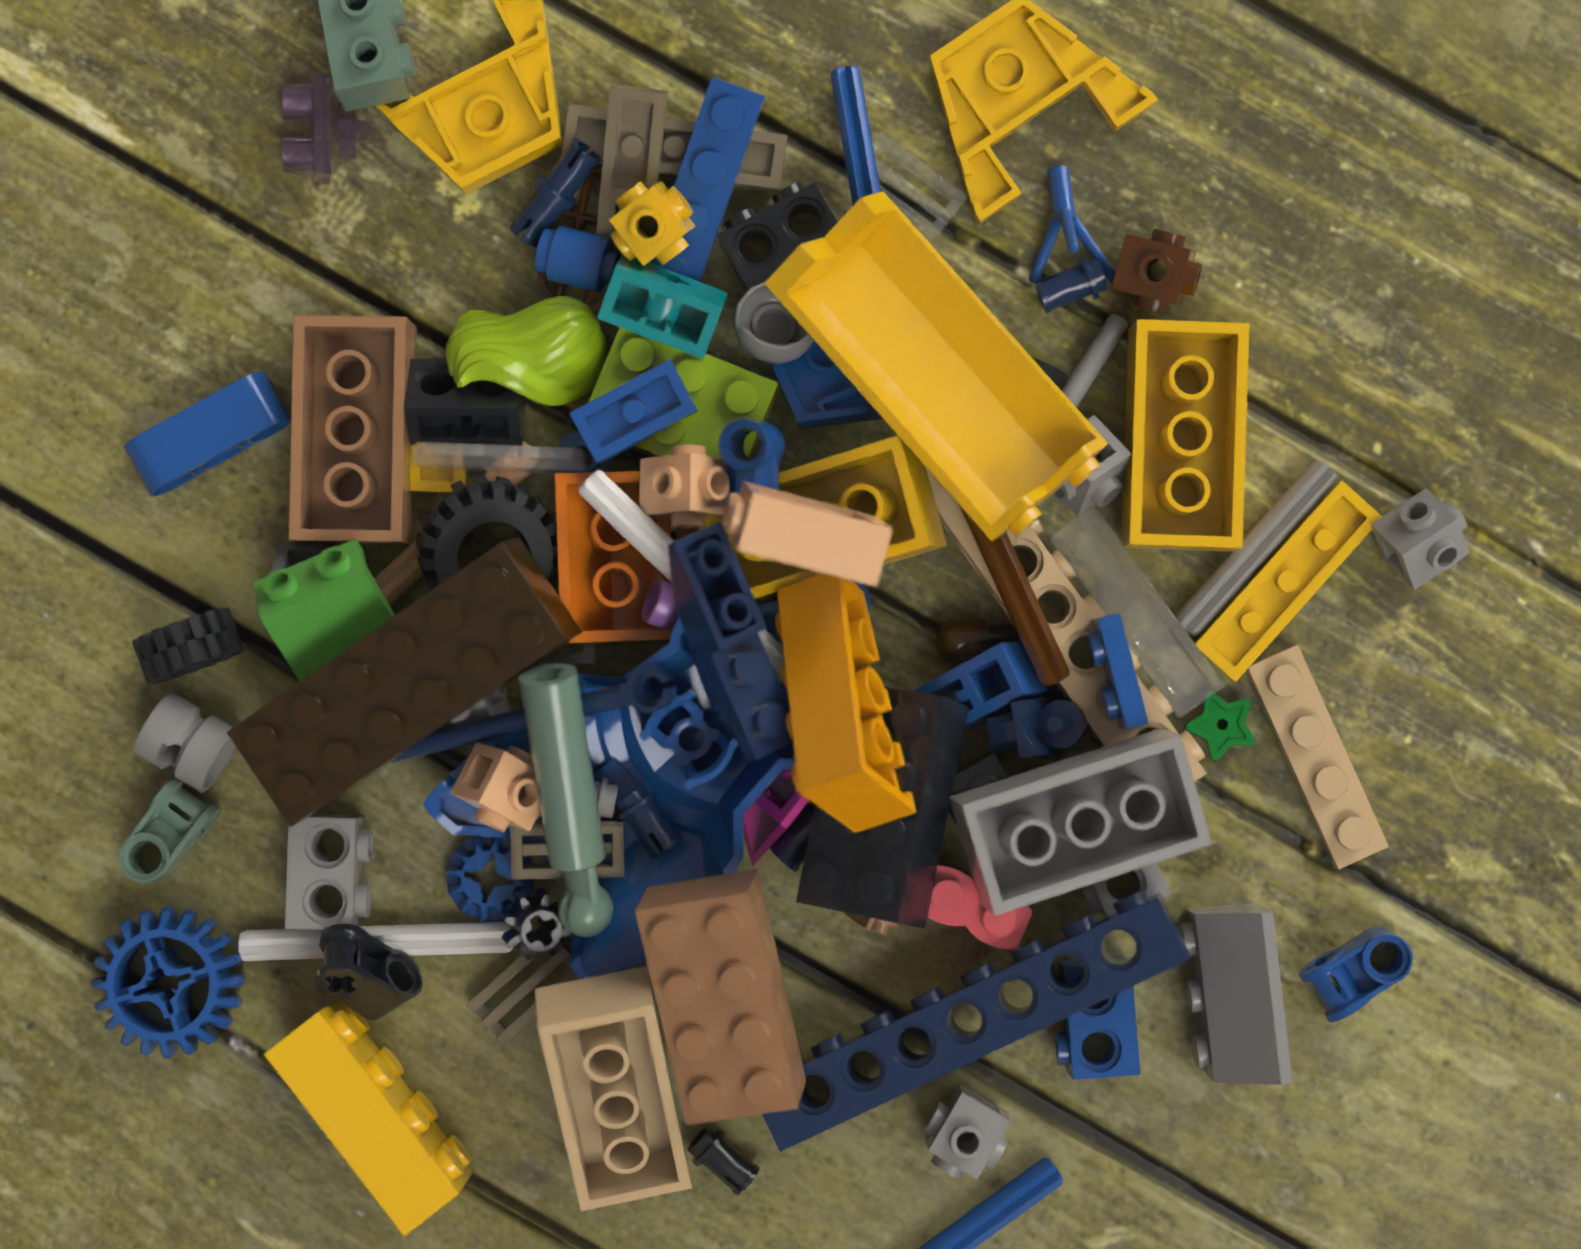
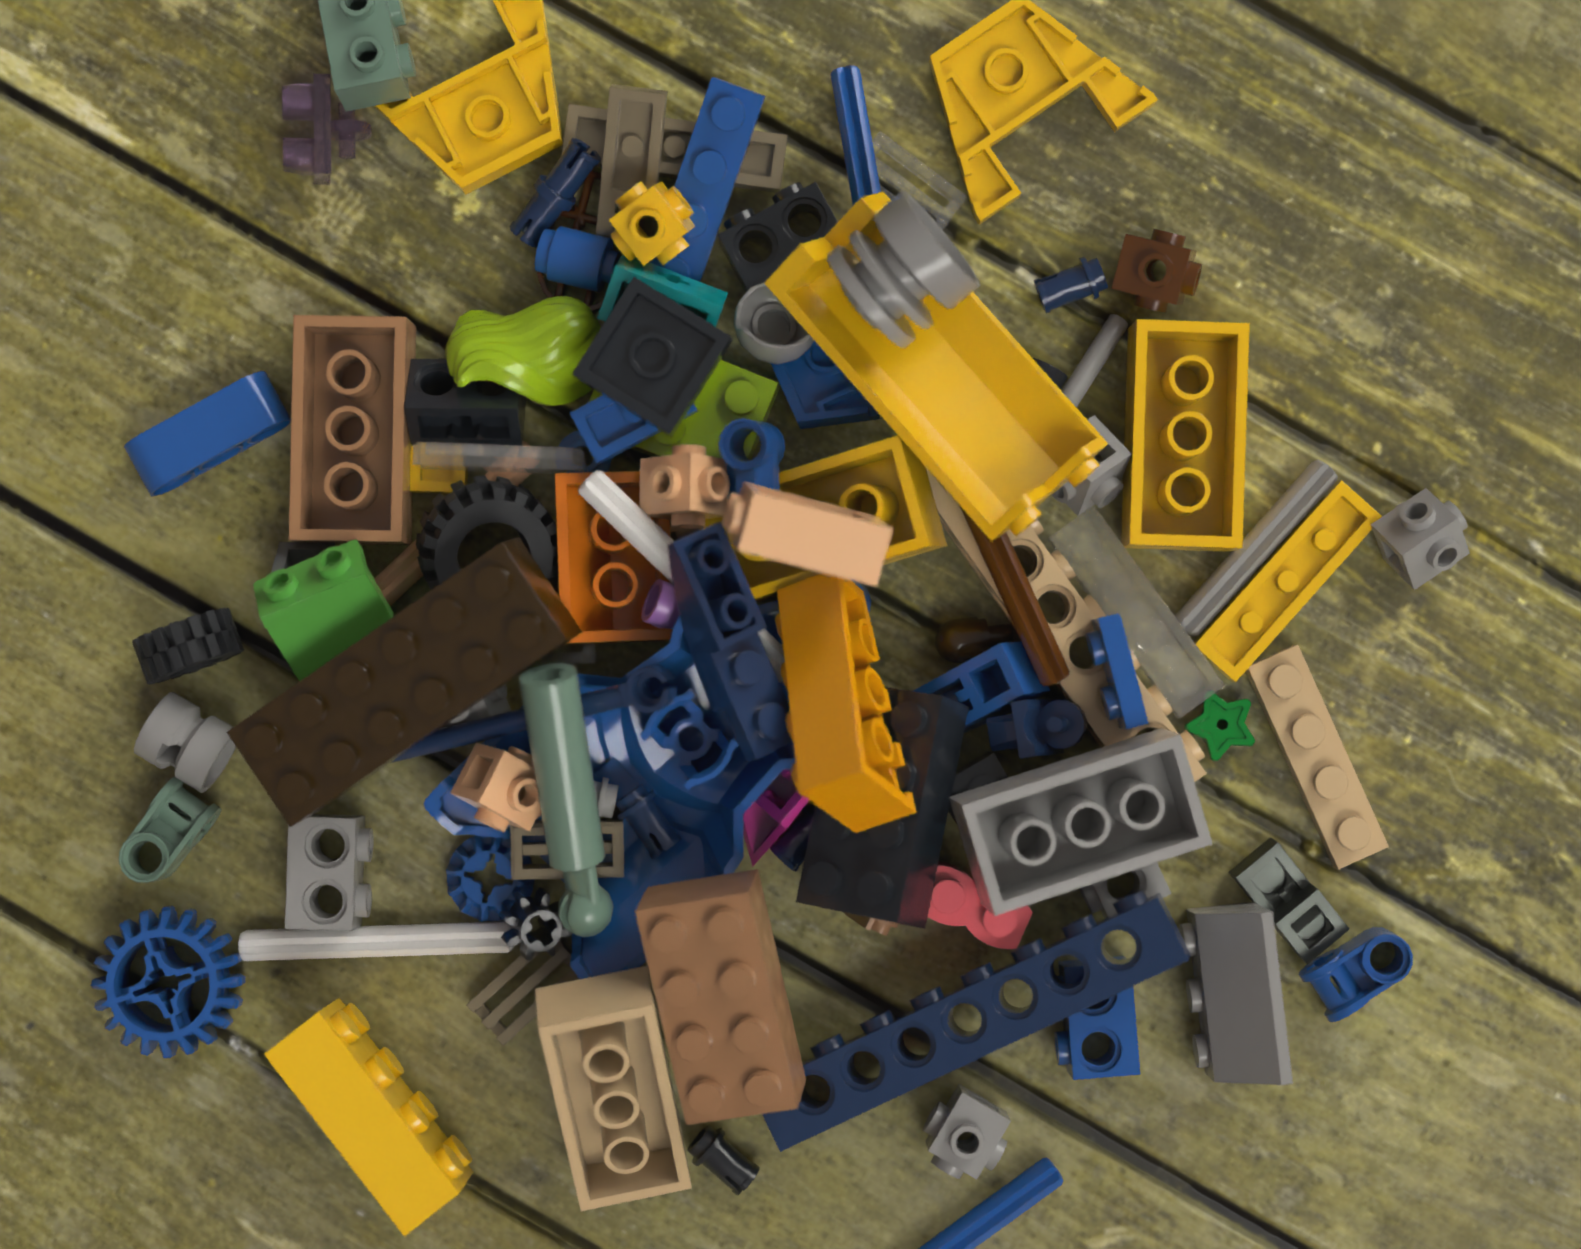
black piece [315,923,423,1020] -> none
blue plant [1029,166,1116,283] -> none
none -> black plate [572,277,733,438]
none -> light grey wheel [827,191,980,348]
none -> pearl dark grey slope [1229,837,1350,965]

